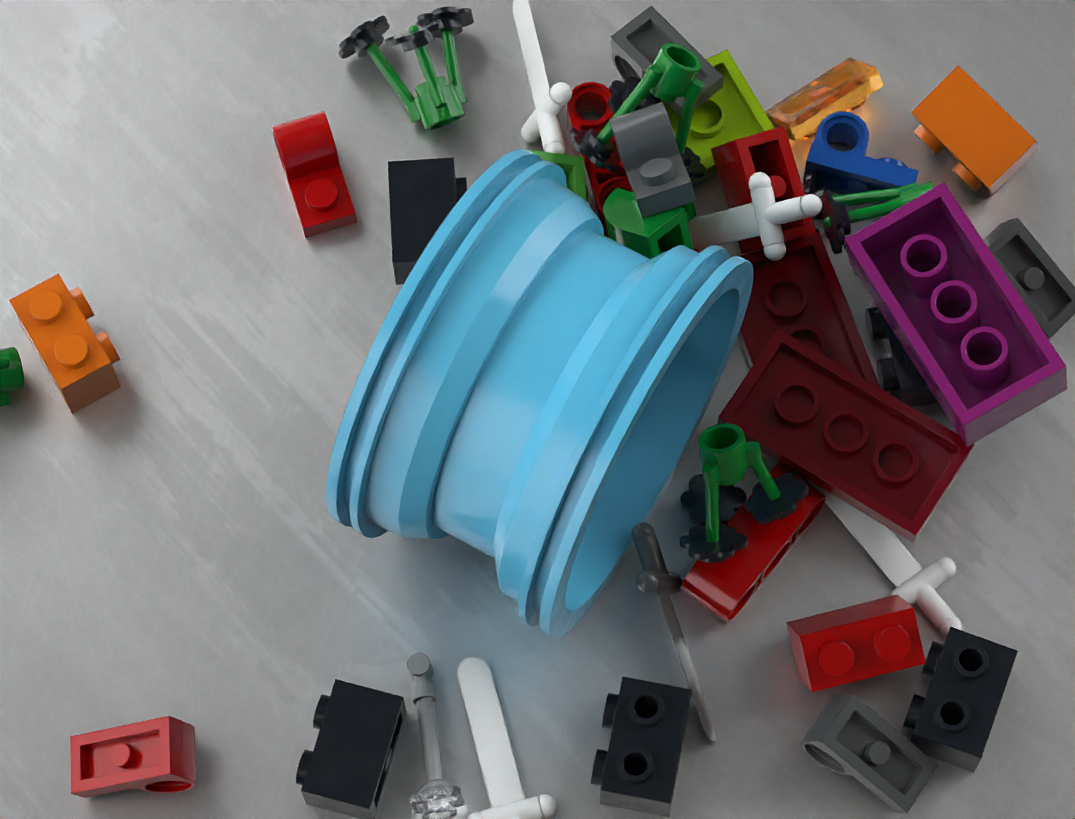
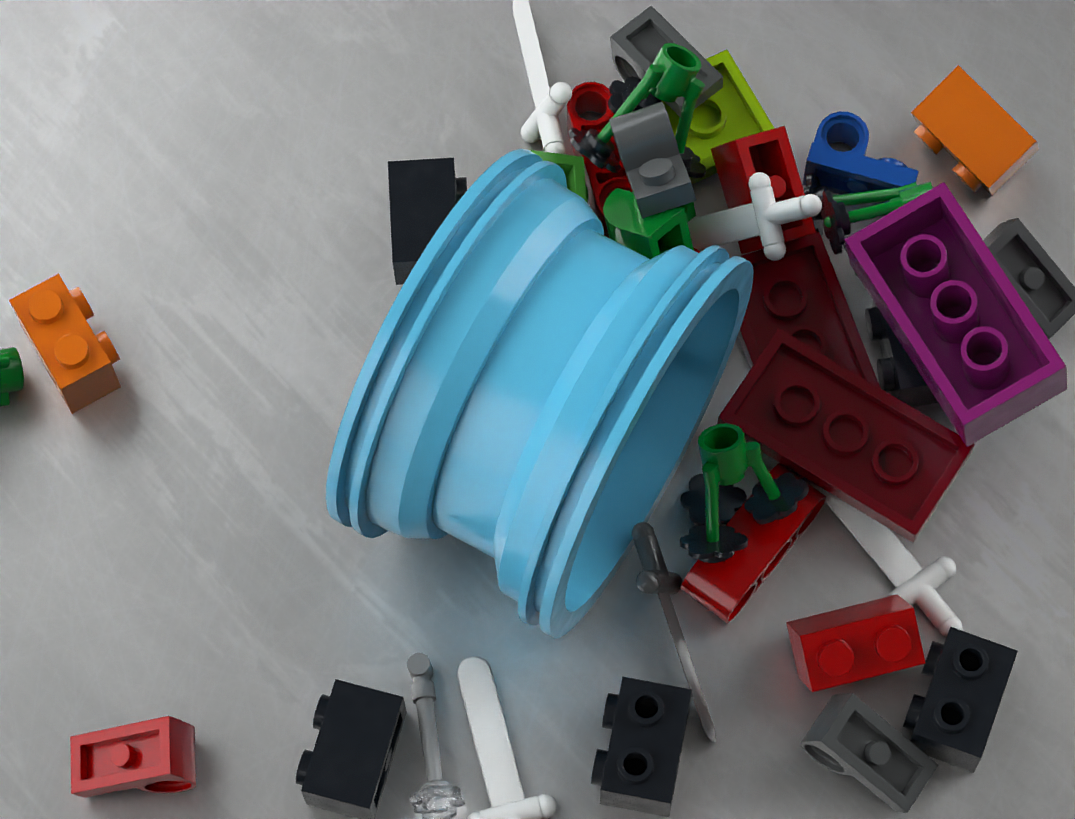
red plate [271,111,357,238] -> none
plant [338,6,474,131] -> none
clear orange plate [765,57,884,142] -> none

